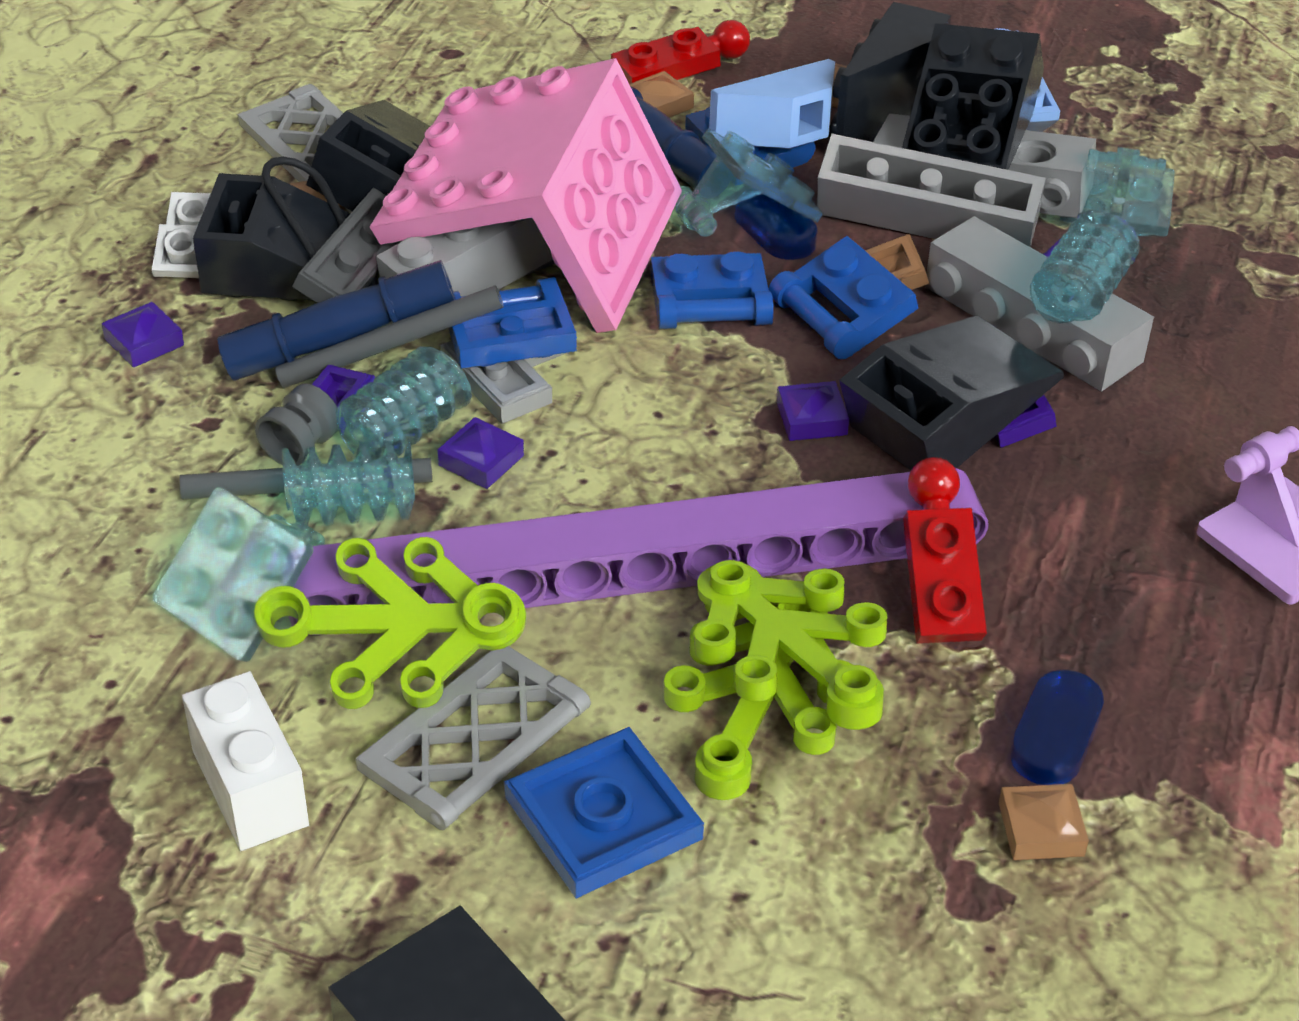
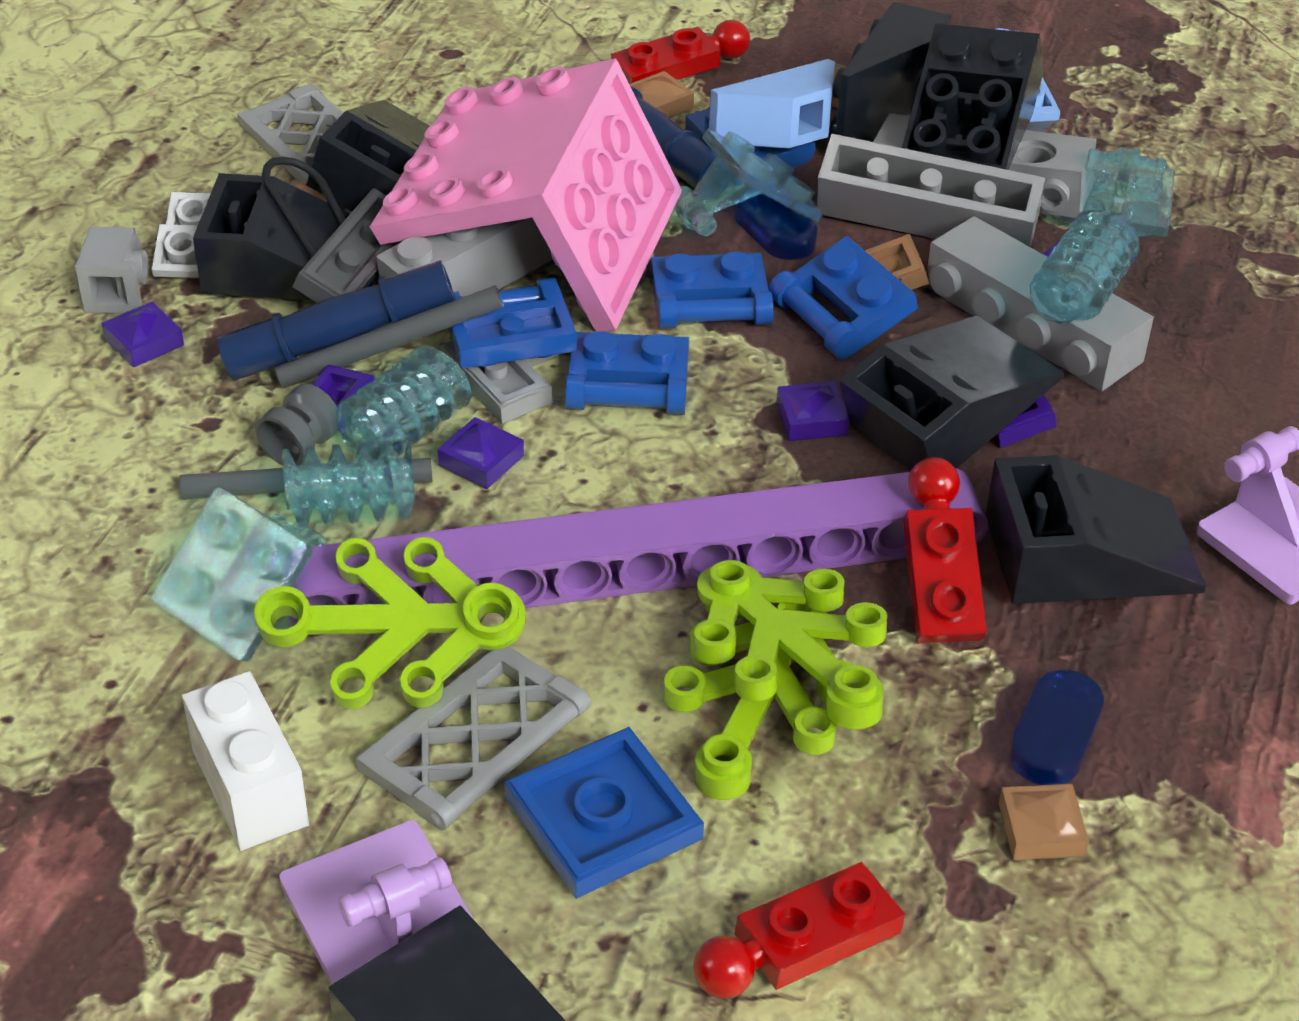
none -> light grey brick [75,226,149,314]
none -> lavender plate [279,820,474,985]
none -> blue plate [566,331,689,415]
none -> red plate [693,862,905,999]
none -> black slope [985,455,1206,604]

